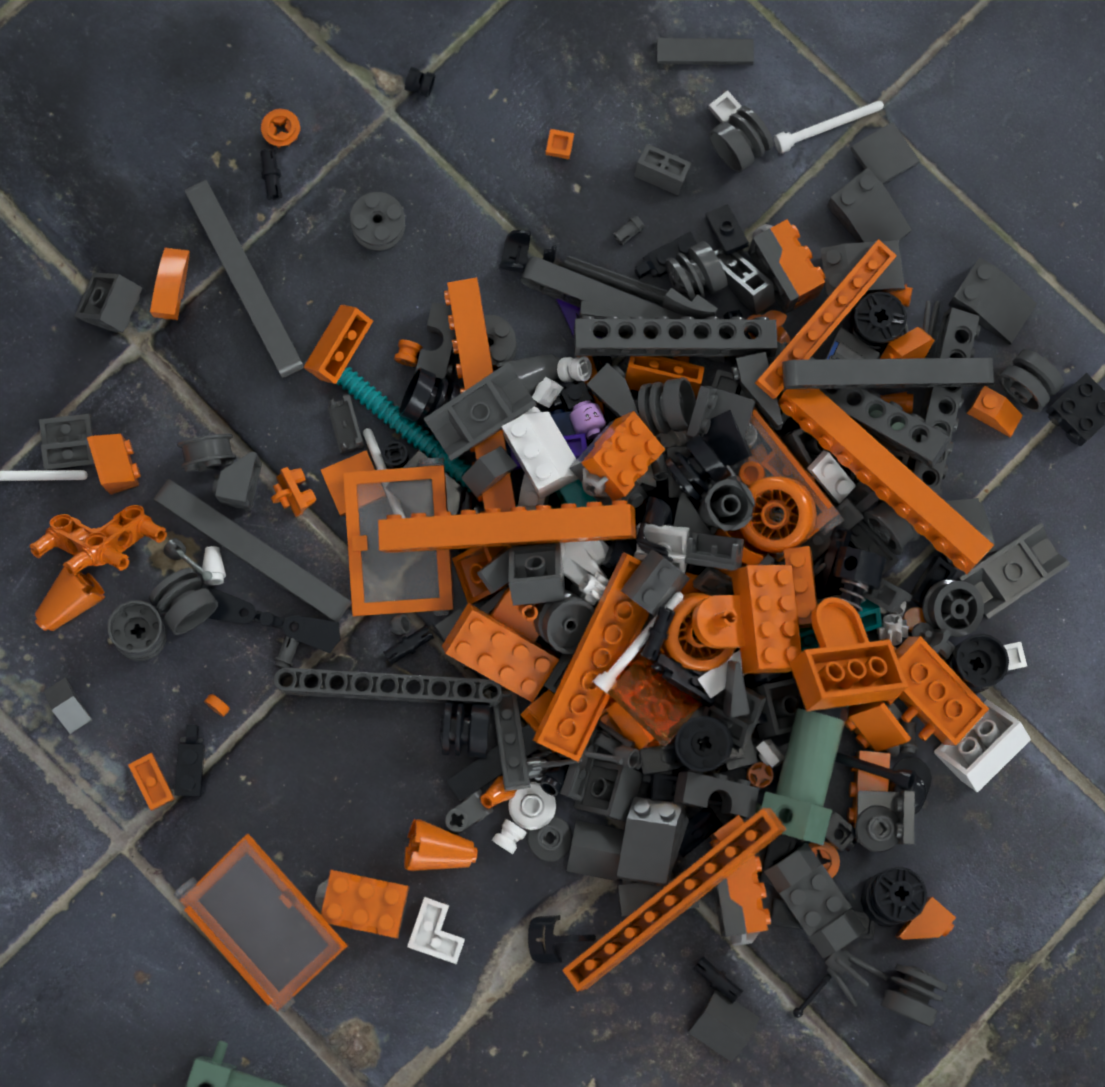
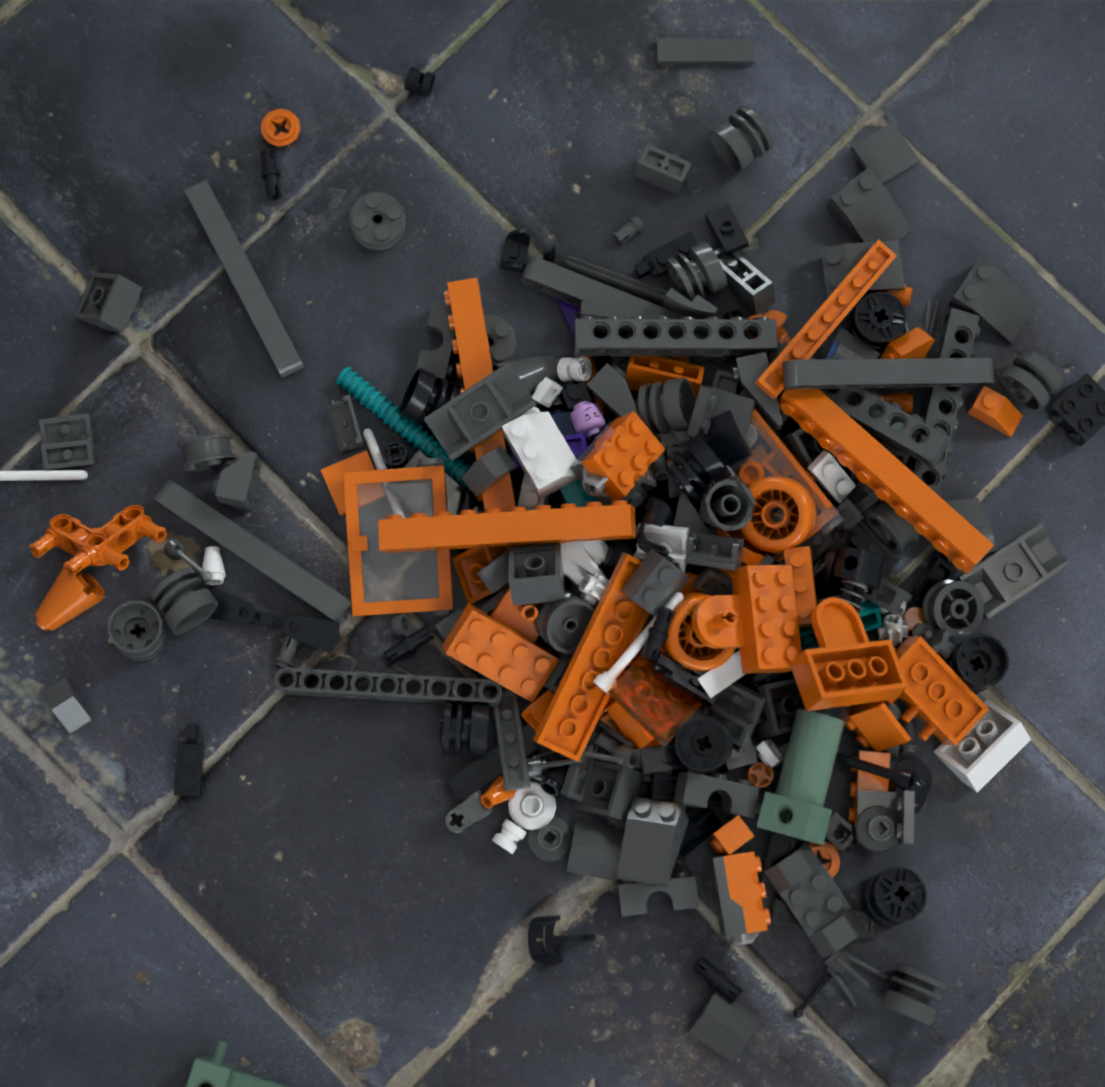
orange slope [87,434,141,495] -> none
orange plate [128,753,175,811] -> none
orange slope [150,248,190,320] -> none
clear door [173,834,348,1012] -> none
orange tile [204,694,230,717] -> none
orange hips [271,467,316,517] -> none
orange brick [303,305,373,384] -> none
orange piece [315,870,410,938] -> none
orange wheel [394,340,423,367] -> none
orange cone [404,819,478,871] -> none
white plate [407,897,465,964] -> none
orange plate [546,129,574,159] -> none
orange brick [563,808,787,992] -> none
white plate [708,91,741,123] -> none
dark grey slope [723,660,749,718] -> none
piece [748,219,825,314] -> none
white piece [773,101,884,154] -> none
orange slope [895,897,956,940] -> none
white plate [1003,642,1027,671] -> none

